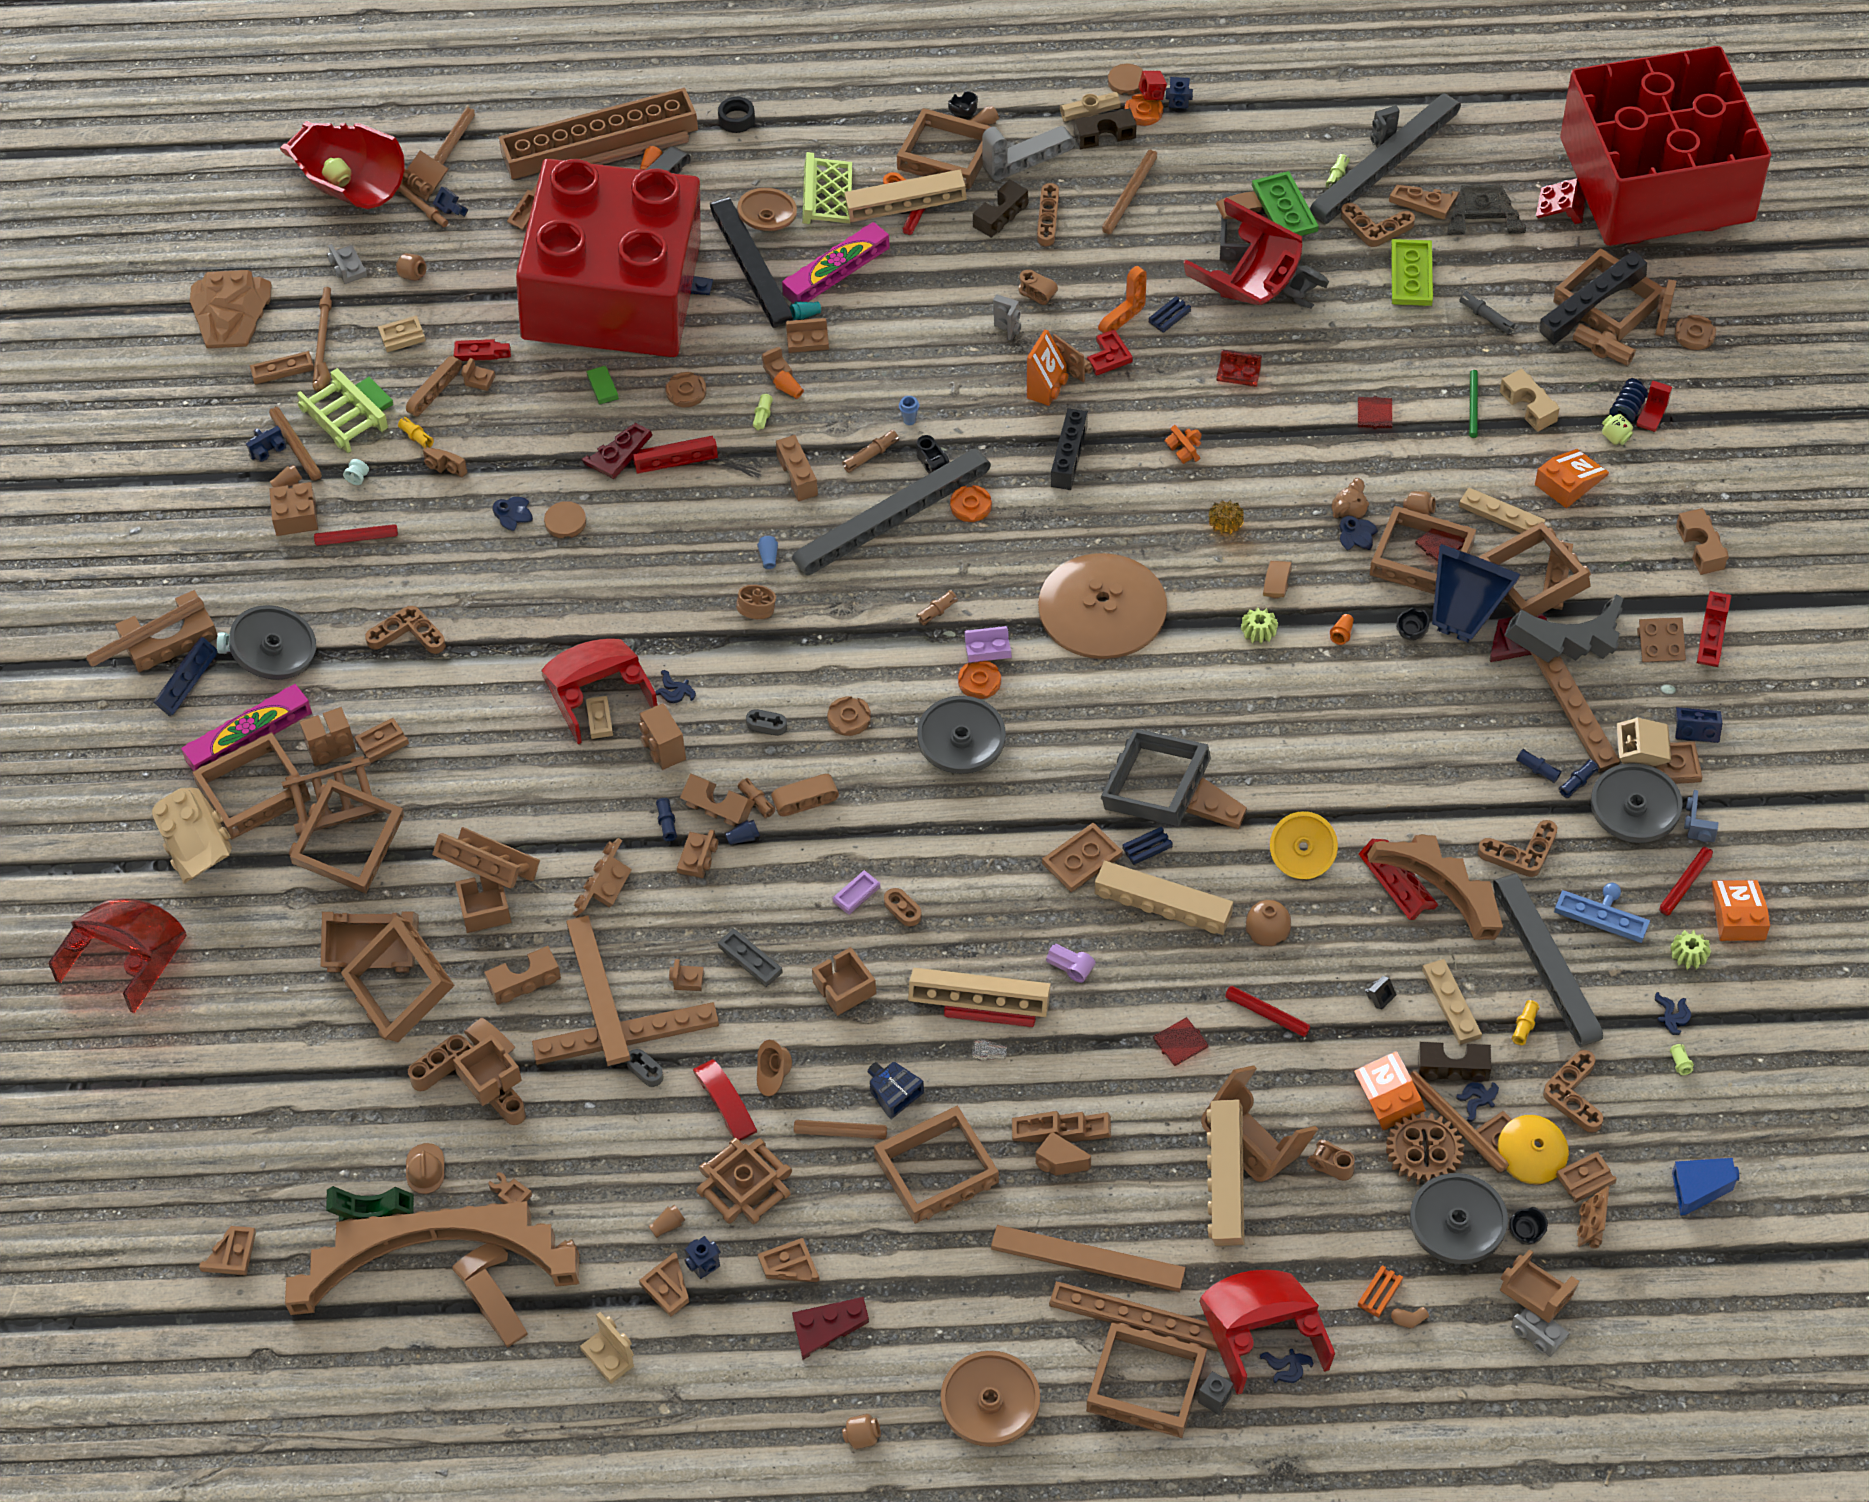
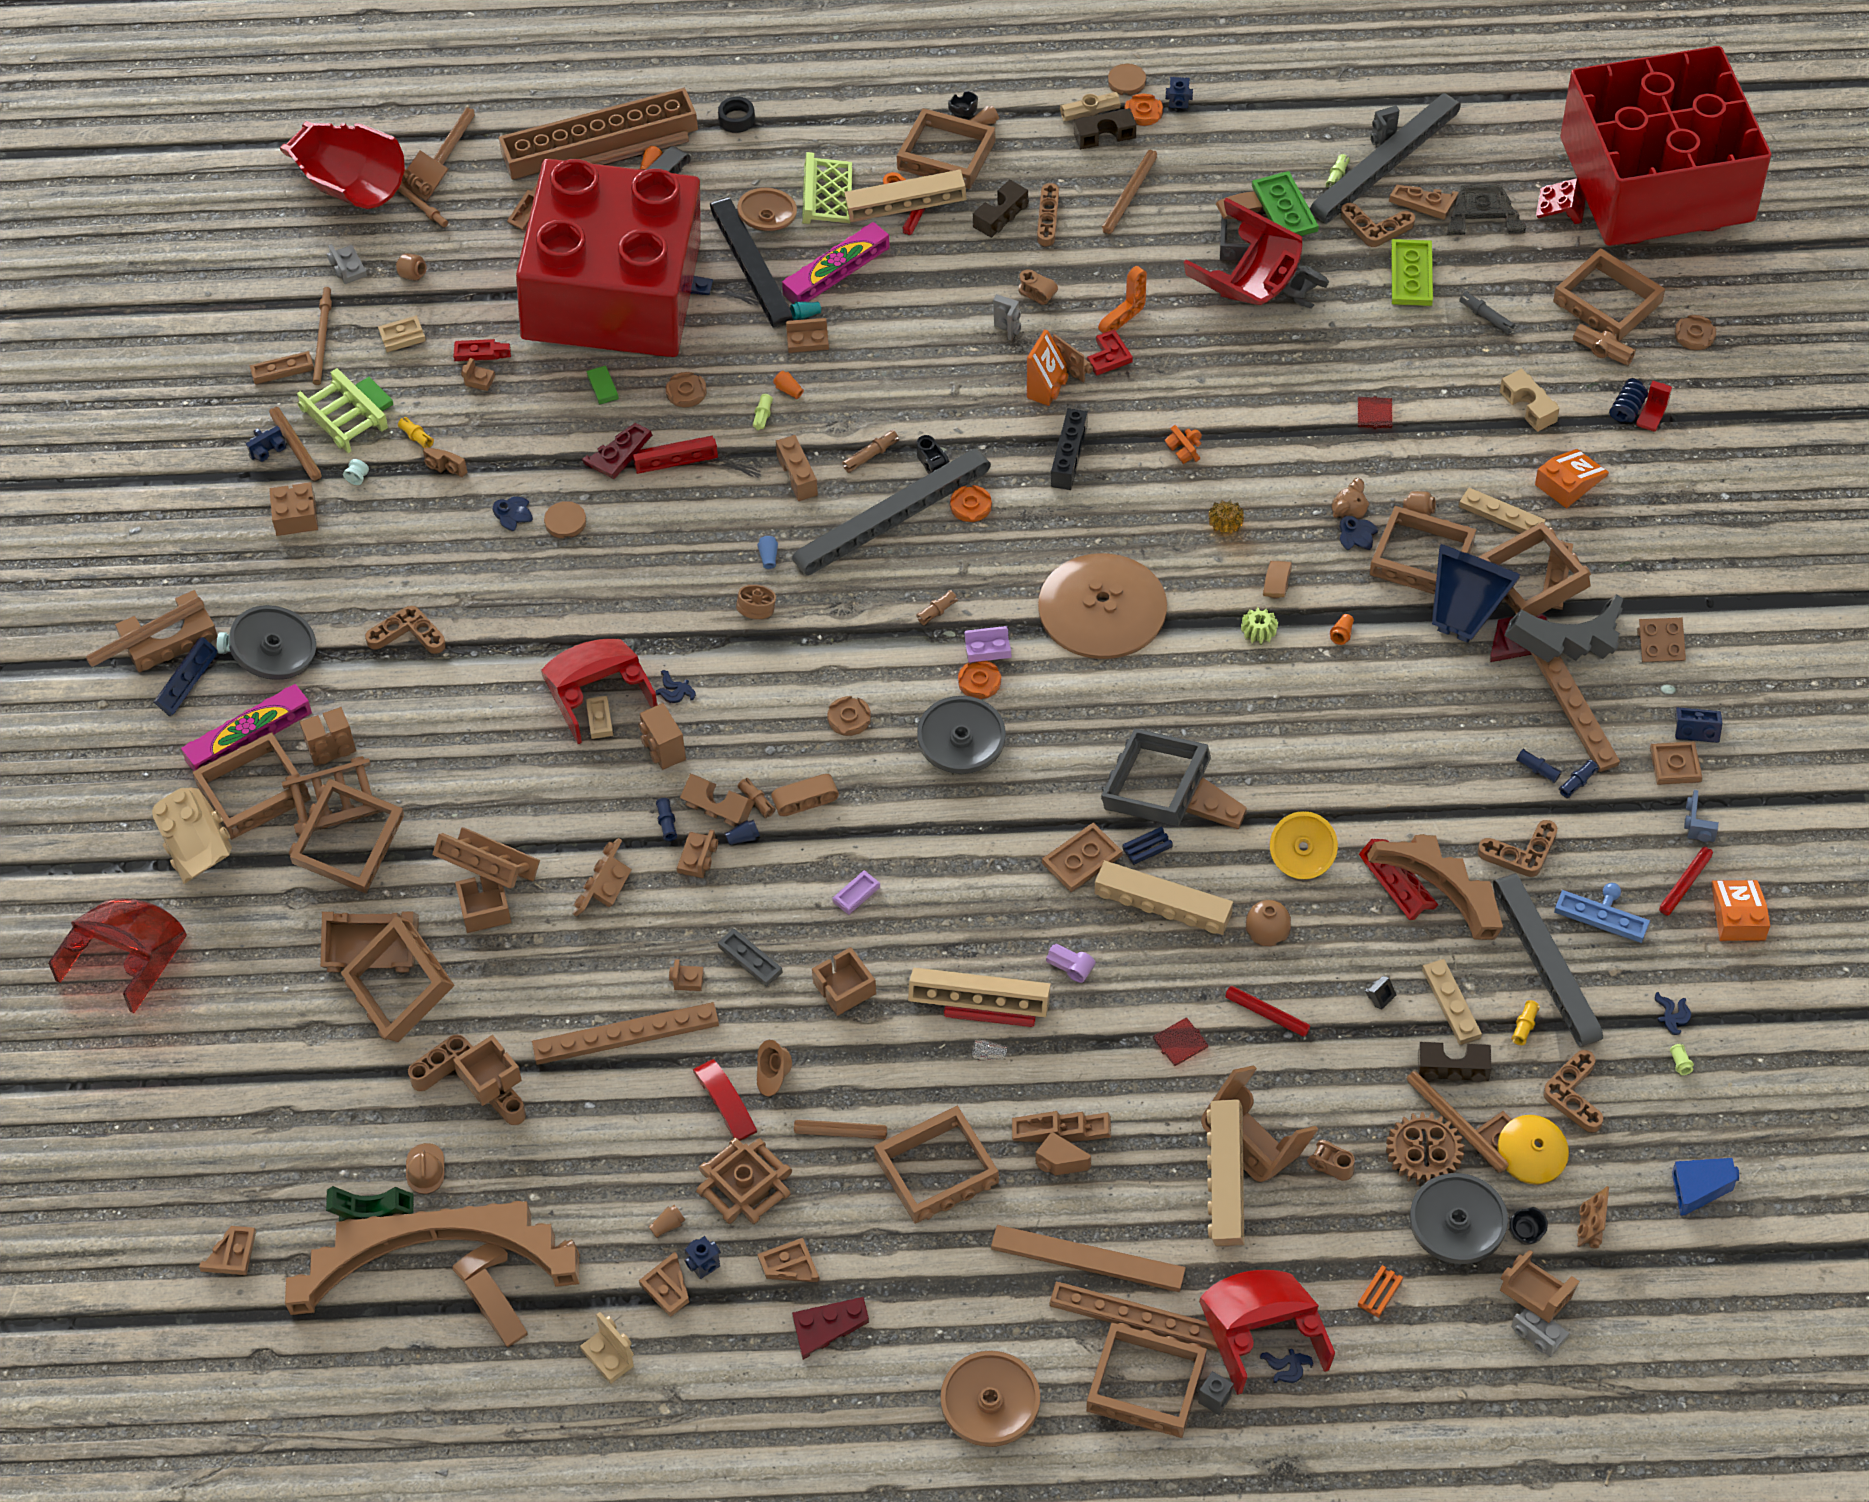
medium nougat wedge [190,270,272,348] -> none
medium nougat cone [269,465,302,488] -> none
medium nougat arm [313,362,331,392] -> none
red axle [314,524,398,546] -> none
yellowish green head [322,158,351,187] -> none
medium nougat plate [354,718,409,763] -> none
medium nougat beam [406,356,462,417] -> none
dark blue plate [432,187,468,217] -> none
medium nougat slope [464,1017,515,1054] -> none
medium nougat arch [484,946,561,1005] -> none
medium nougat plate [488,1172,533,1204] -> none
medium nougat tile [566,915,630,1066] -> none
dark grey beam [626,1049,664,1087] -> none
dark grey beam [746,709,787,736] -> none
medium nougat bracket [762,347,793,381] -> none
medium nougat head [842,1414,881,1450] -> none
dark blue torso [867,1062,924,1120] -> none
medium nougat plate [884,888,922,926] -> none
medium blue cone [899,396,919,425] -> none
light grey beam [982,126,1075,181] -> none
red brick [1138,71,1167,100] -> none
dark blue tile [1148,296,1191,333] -> none
clear red bracket [1216,349,1262,387] -> none
orange slope [1354,1051,1426,1131] -> none
medium nougat arm [1391,1307,1429,1329] -> none
black hair [1396,607,1430,641] -> none
clear red piece [1415,528,1465,562] -> none
dark blue piece [1456,1082,1499,1122] -> none
green bar [1469,370,1478,438] -> none
black arch [1540,250,1647,345] -> none
medium nougat plate [1556,1151,1617,1203] -> none
dark grey dish [1591,763,1682,843] -> none
yellowish green head [1602,414,1633,445] -> none
tan slope [1617,718,1671,767] -> none
medium nougat wing [1655,279,1677,336] -> none
yellowish green gear [1670,930,1711,970] -> none
medium nougat arch [1676,508,1729,575] -> none
red slope [1696,591,1731,667] -> none

